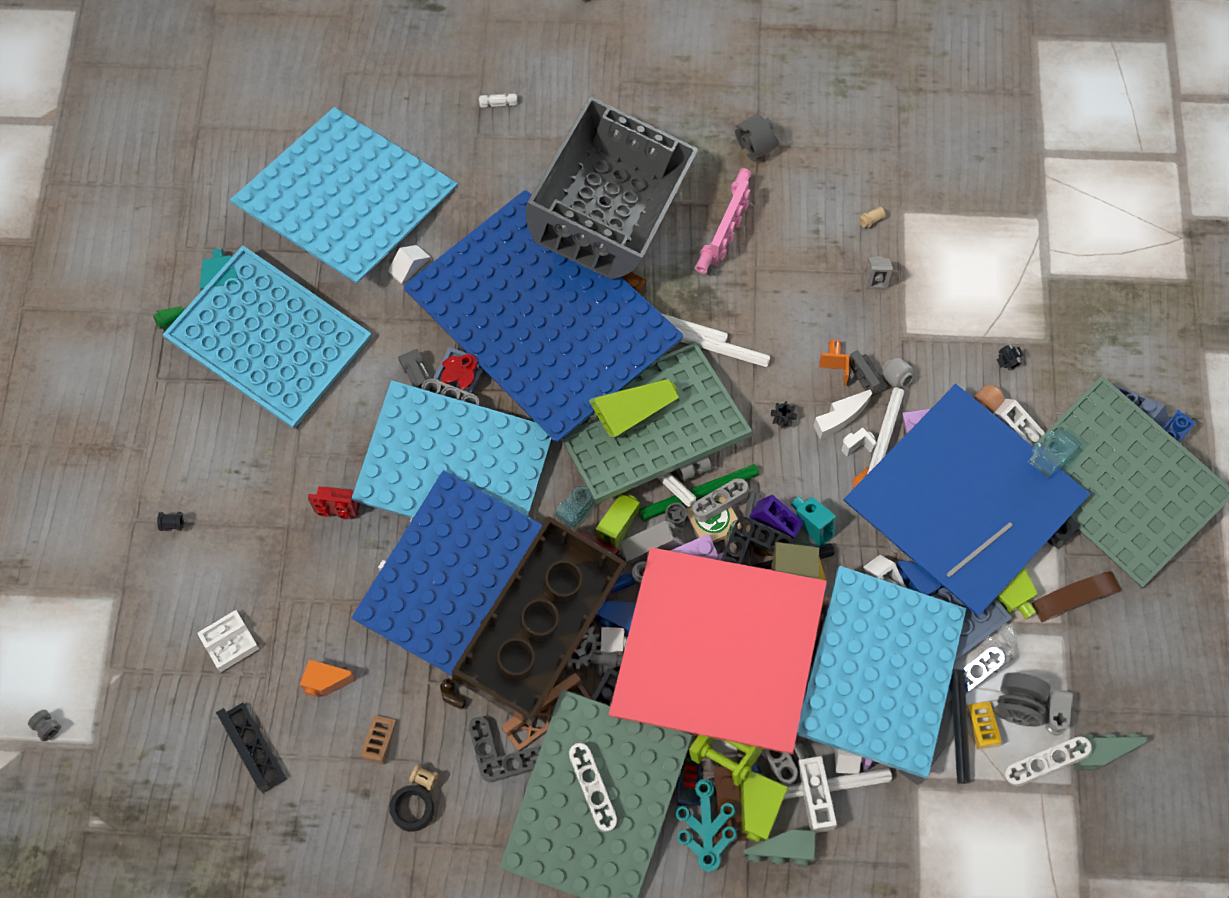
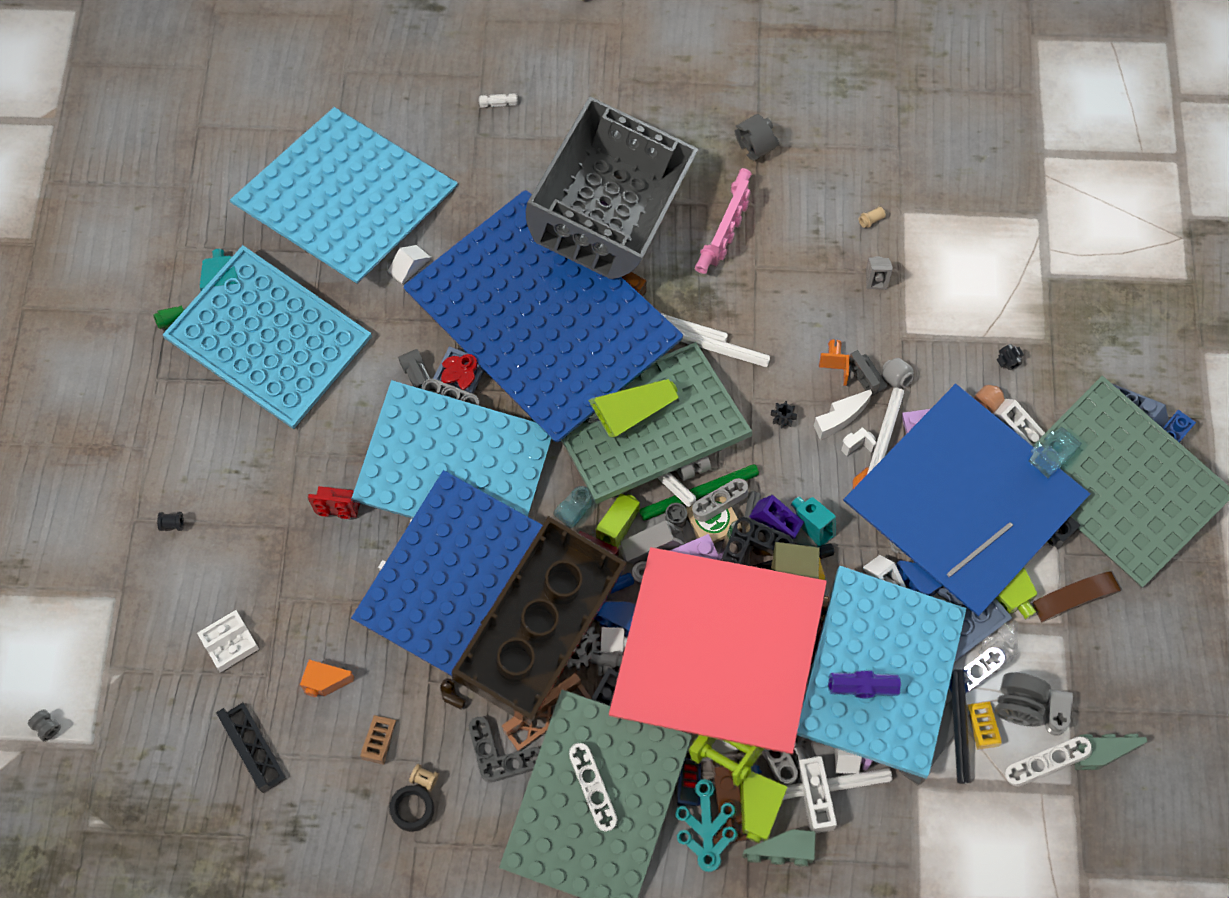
none -> dark purple piece [828,670,901,699]

